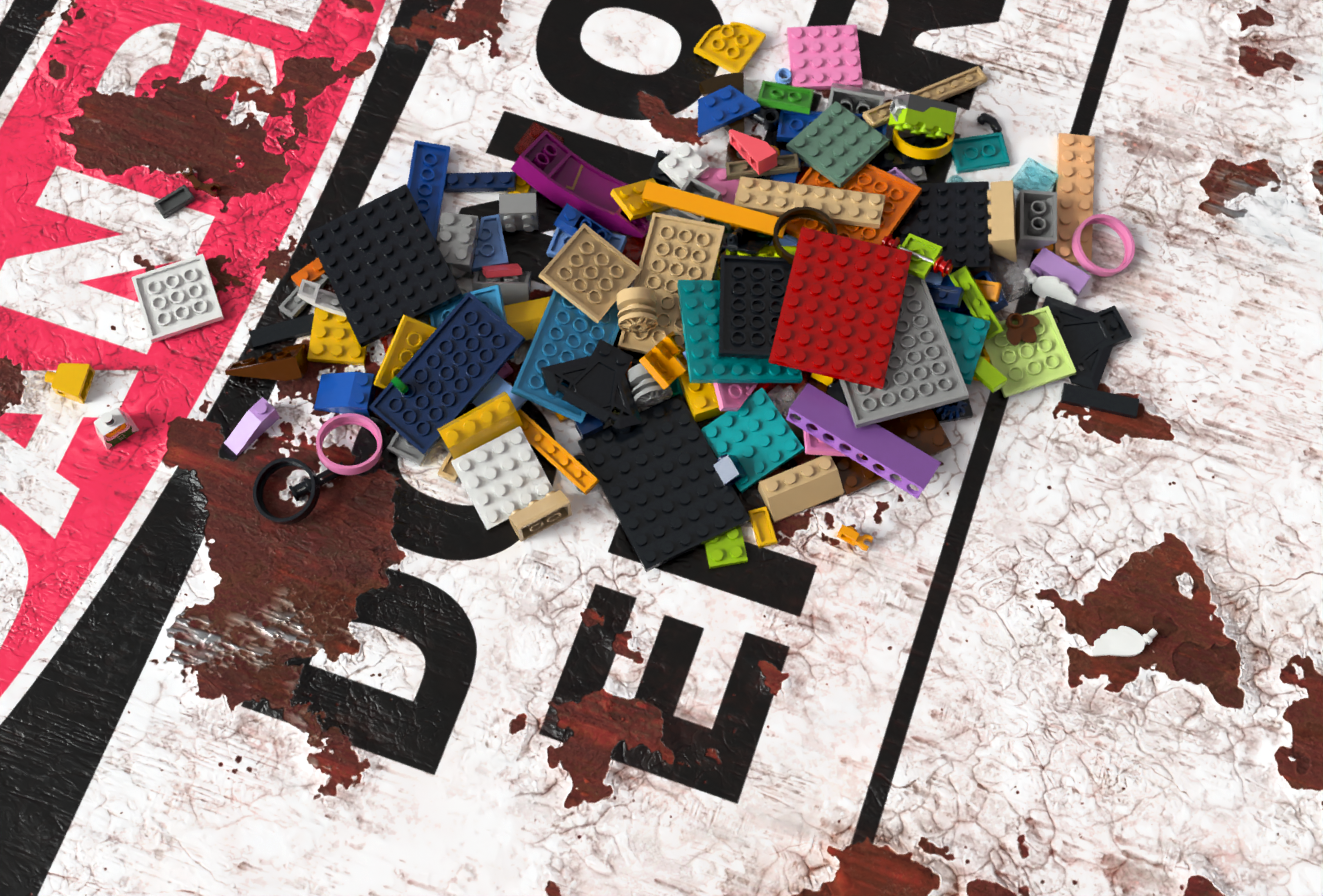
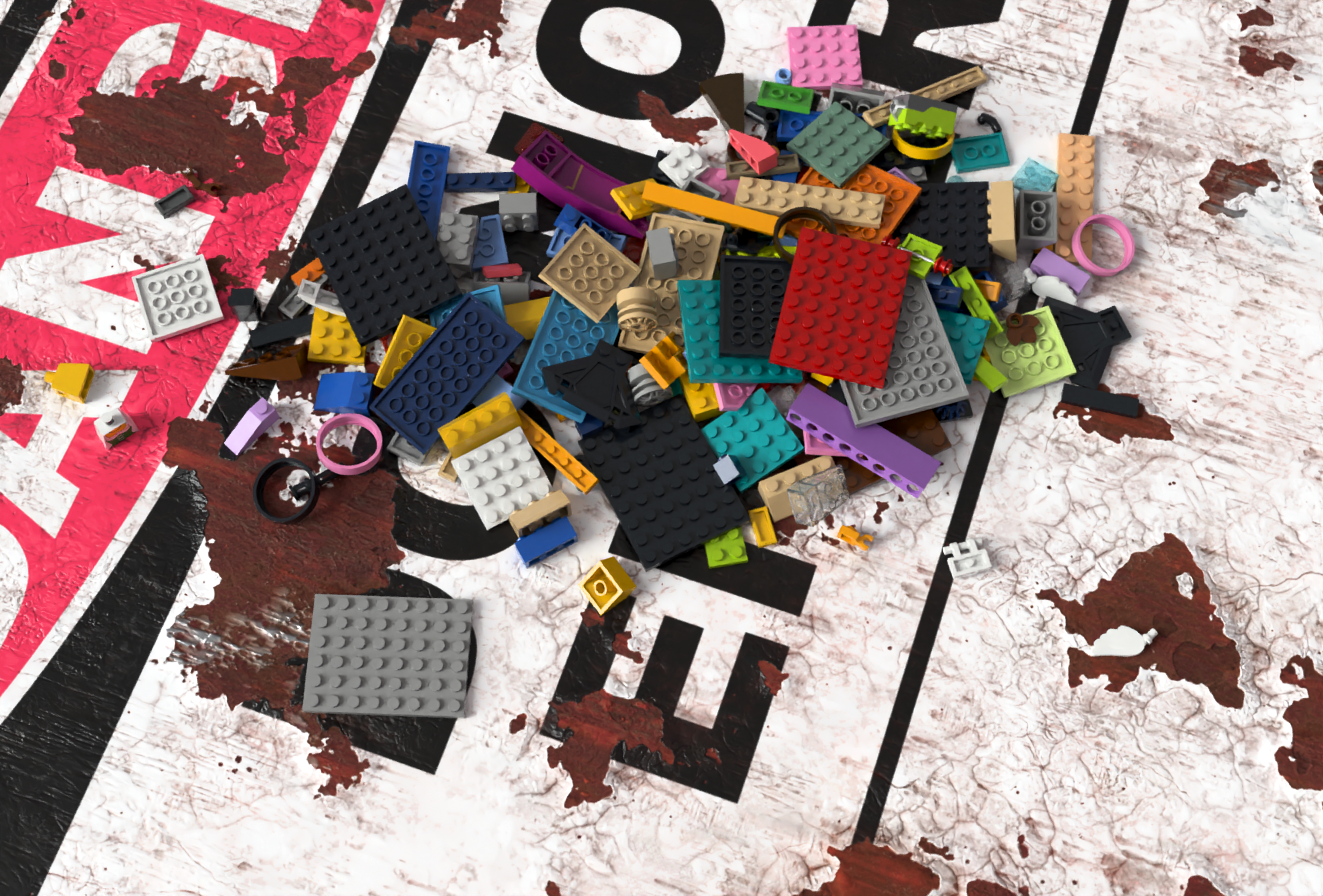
green tile [391,376,408,395] -> none
yellow plate [694,22,766,73] -> none
blue wing [698,85,761,137] -> none
none -> black brick [228,288,262,322]
none -> light grey plate [302,594,474,719]
none -> blue brick [514,516,578,569]
none -> yellow slope [578,556,637,615]
none -> light grey brick [646,227,680,281]
none -> clear slope [787,464,850,527]
none -> white plate [943,538,992,579]

